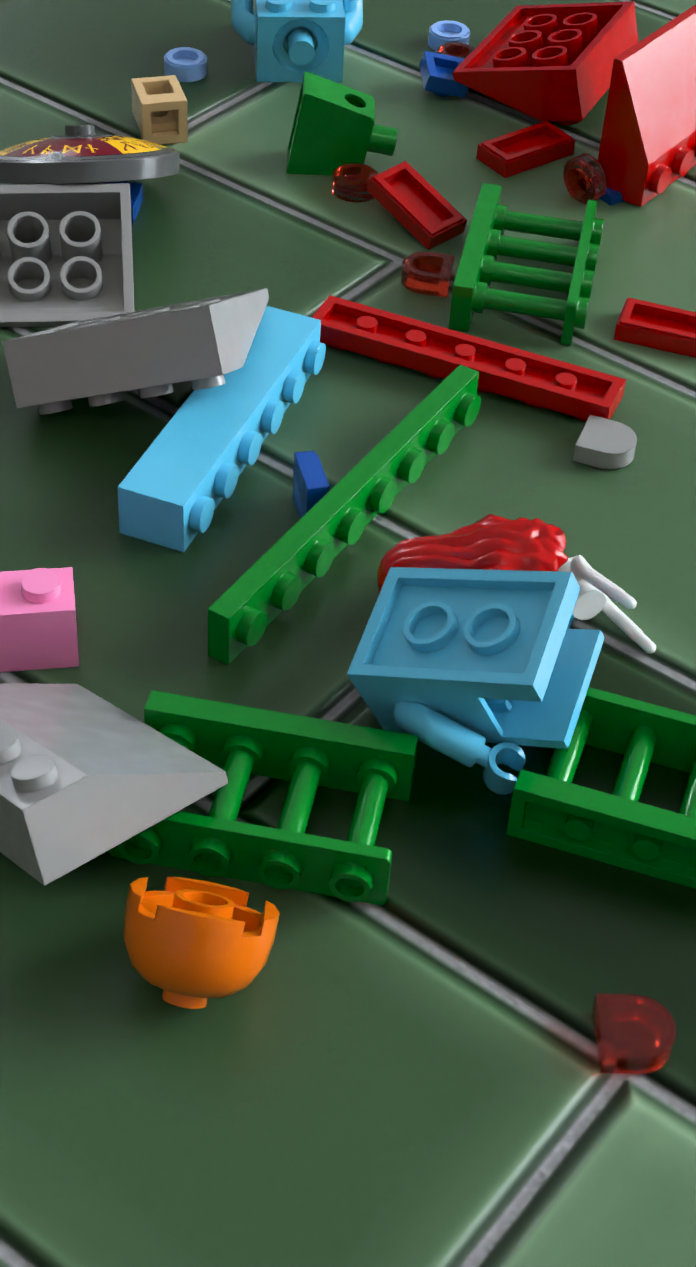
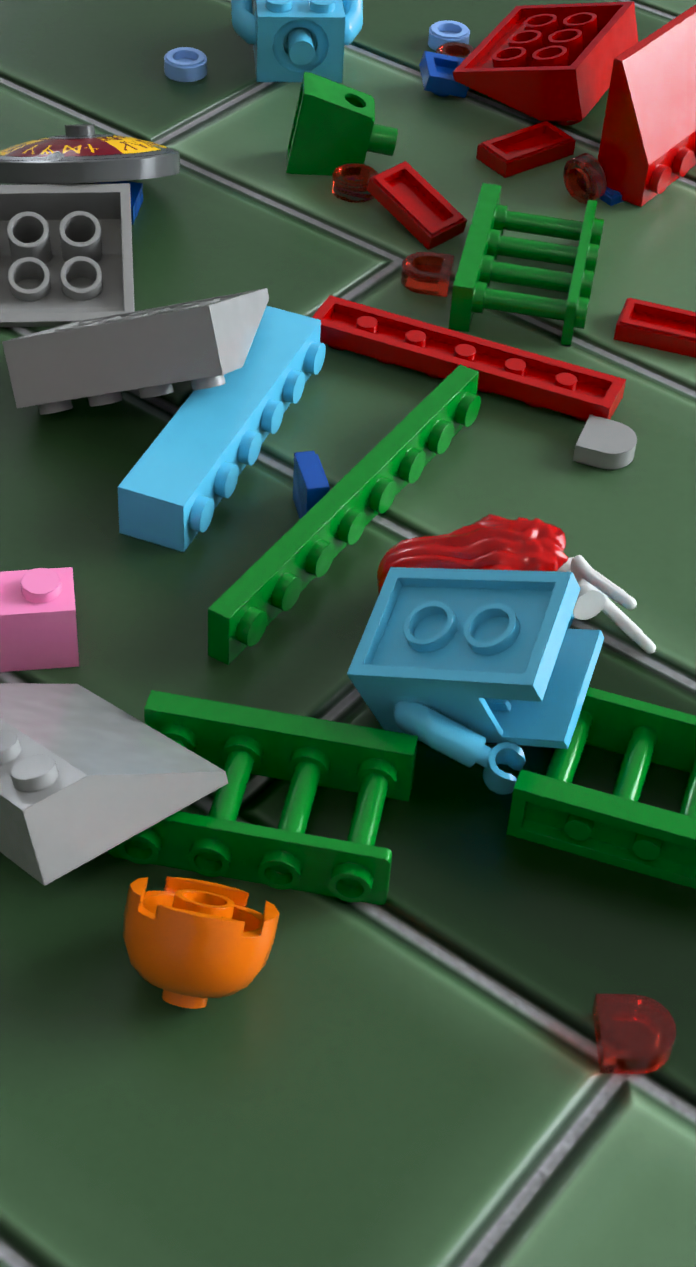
tan brick [131,75,188,145] -> none

